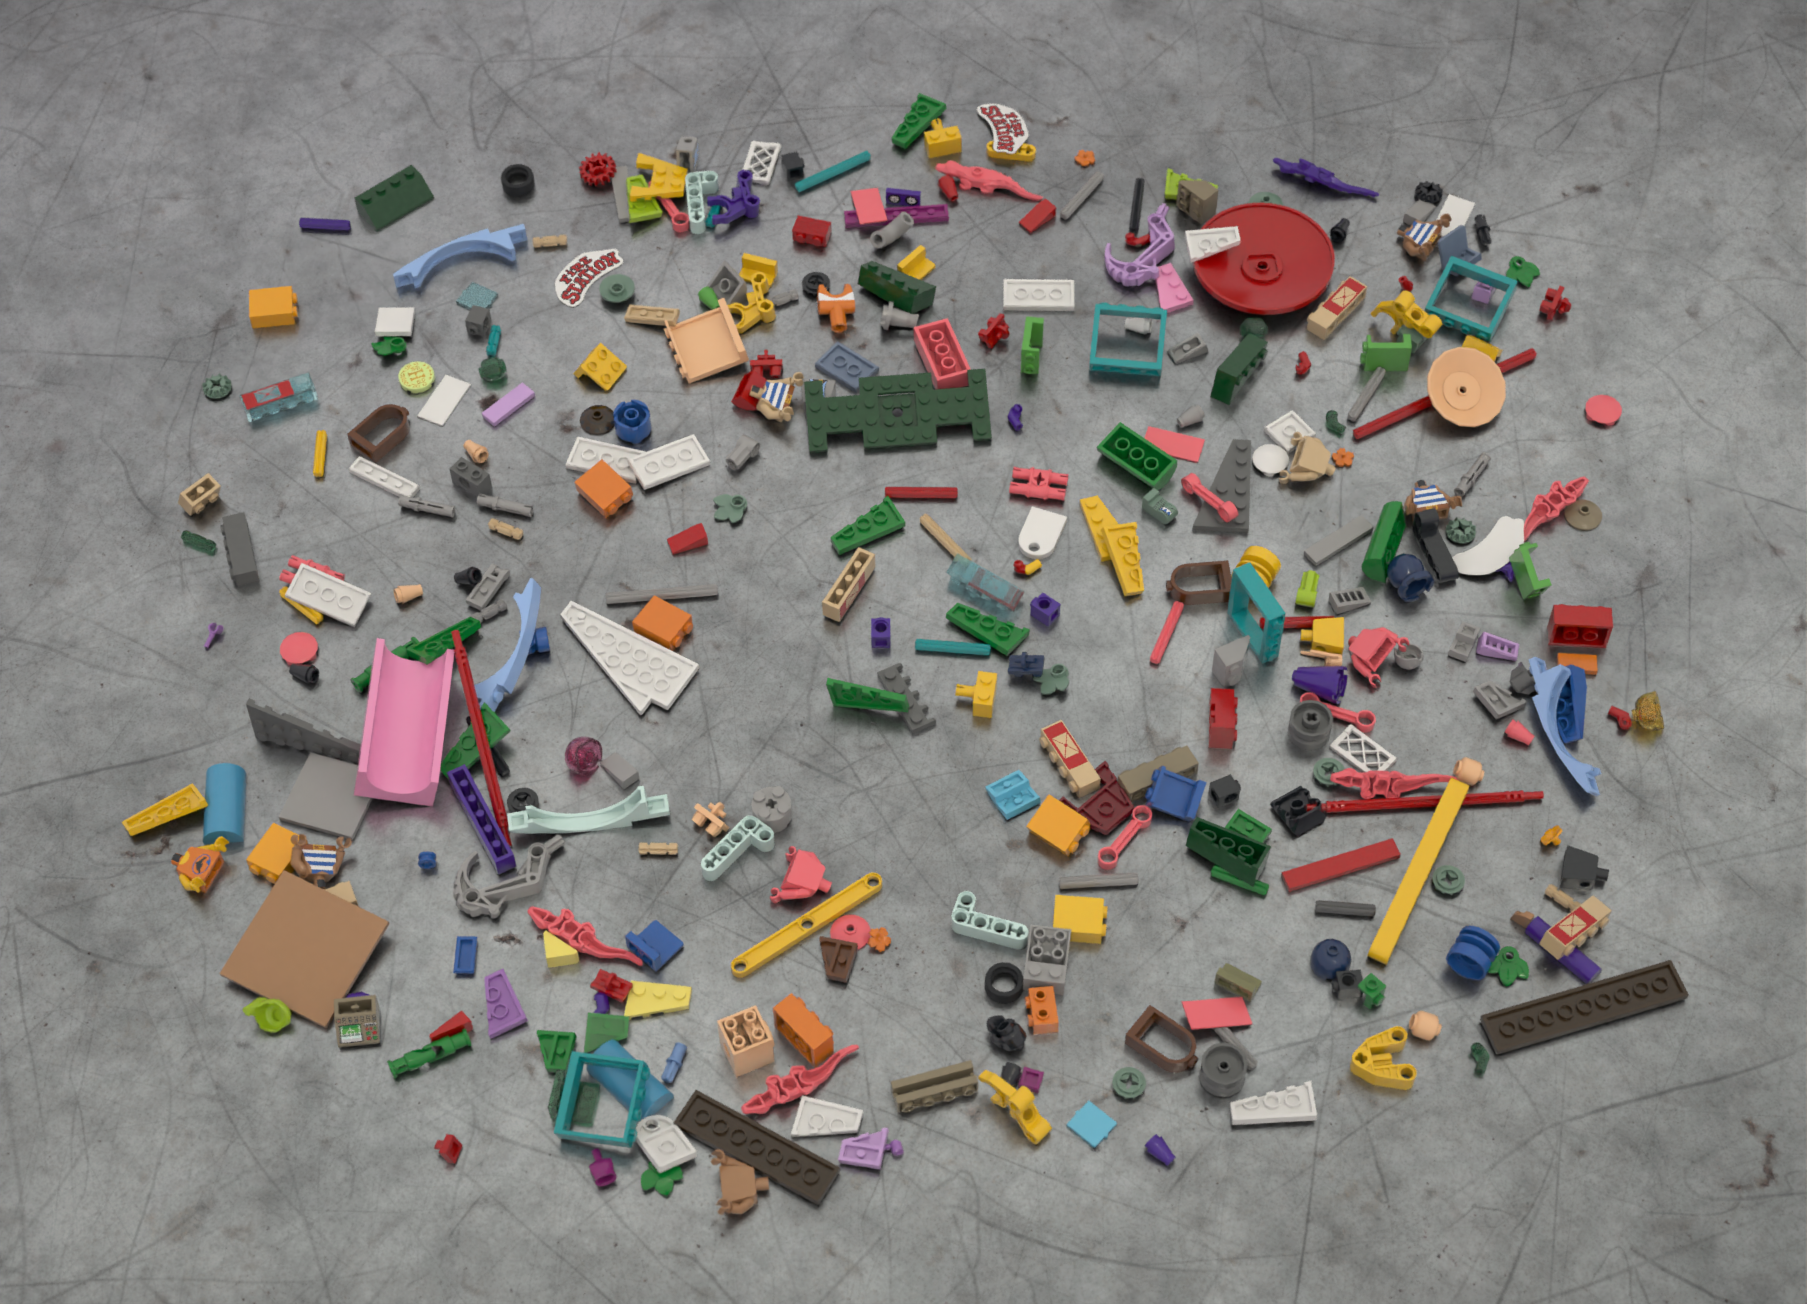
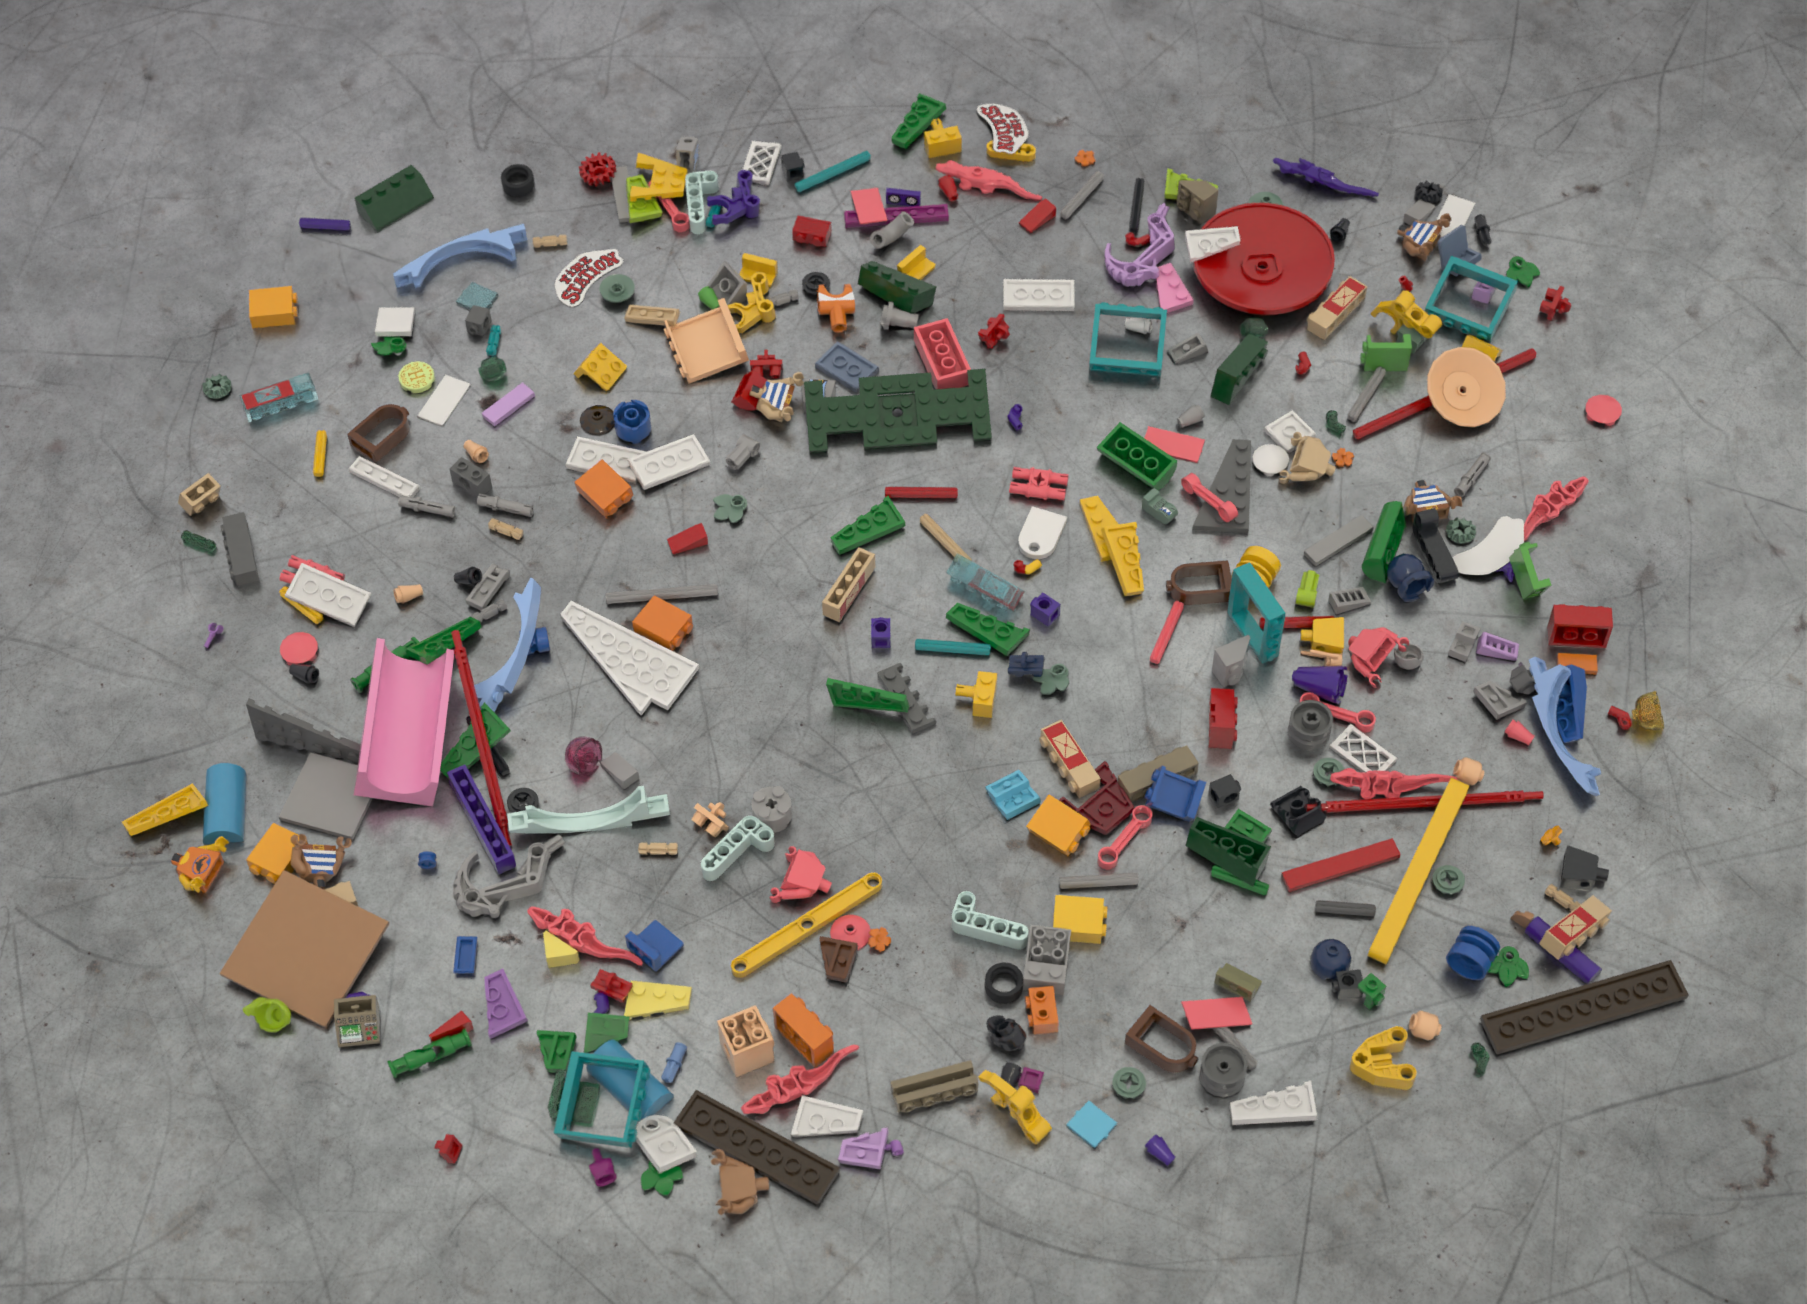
bright green panel [1021,316,1044,374] -> none
dark tan dish [1564,499,1602,531] -> none

